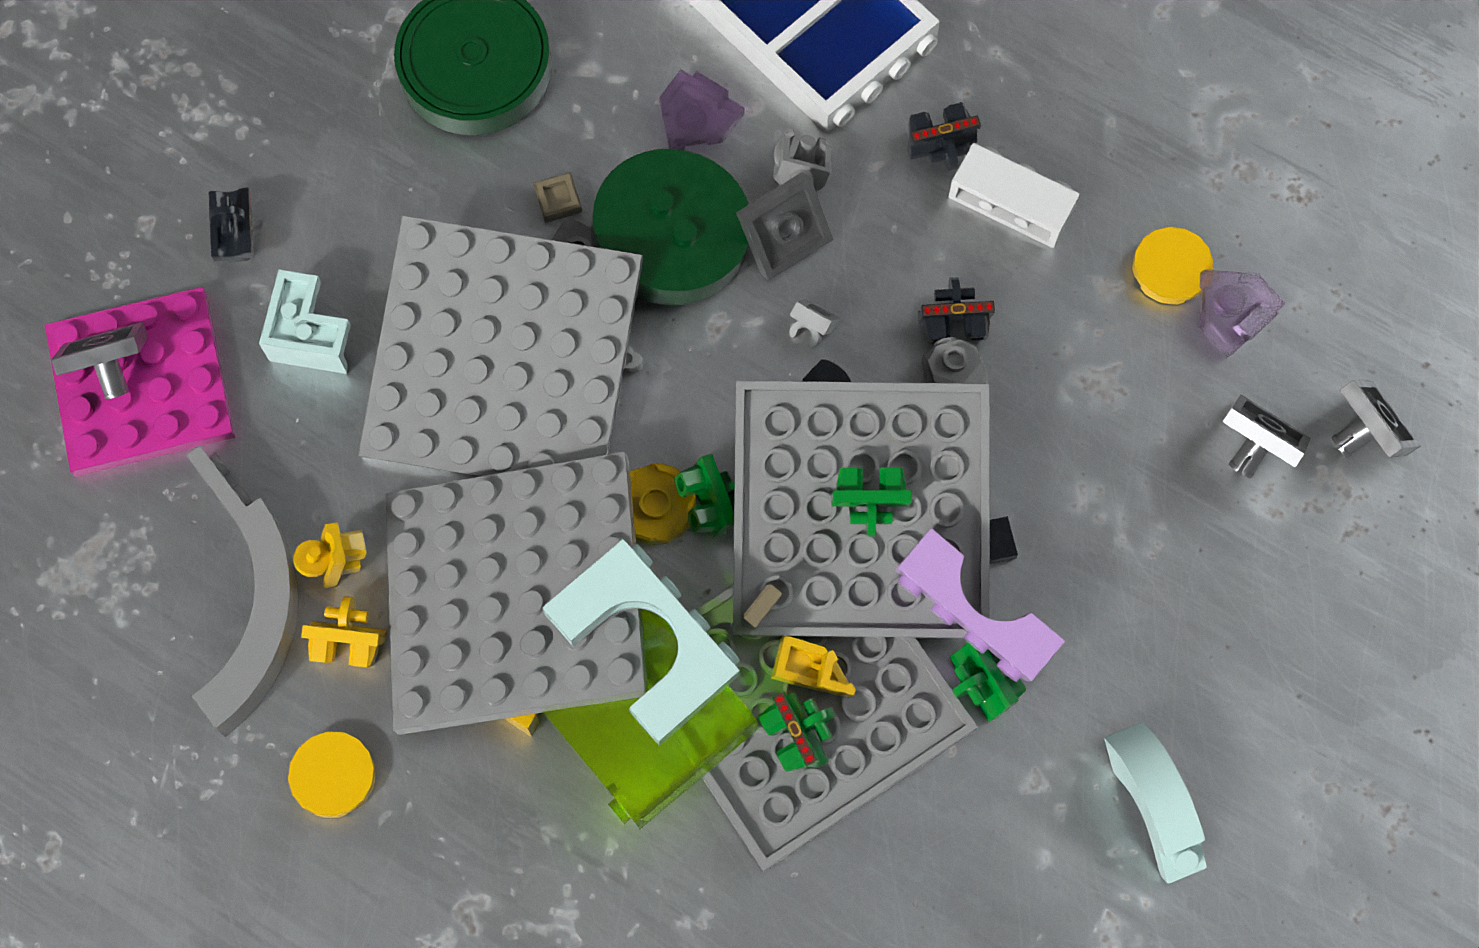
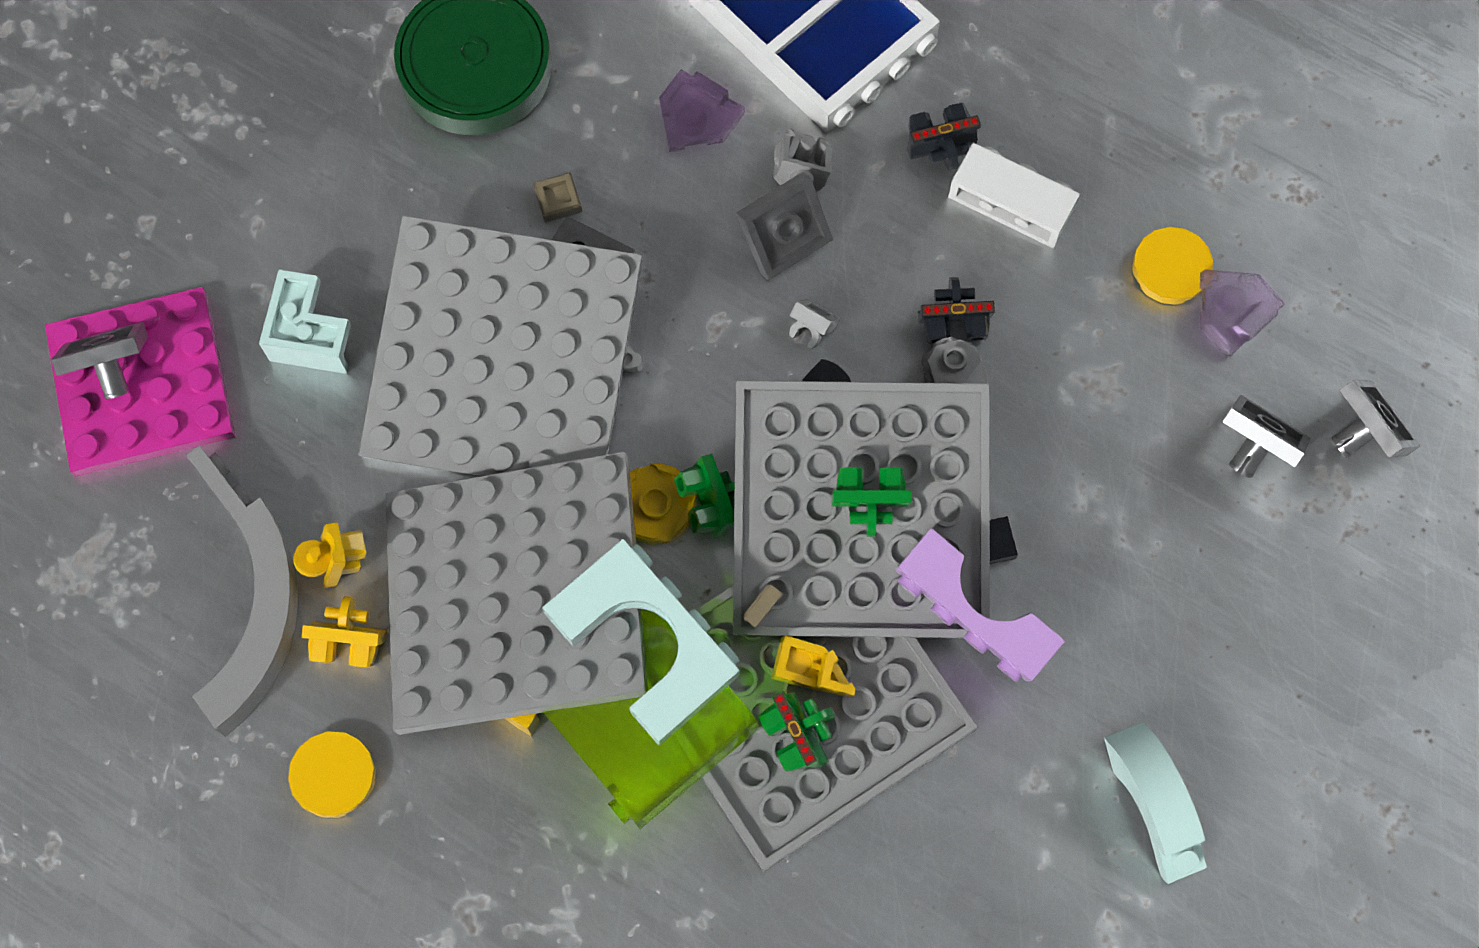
black hips [209,187,254,263] -> none
dark green brick [591,149,749,305] -> none
green hips [950,642,1026,722] -> none

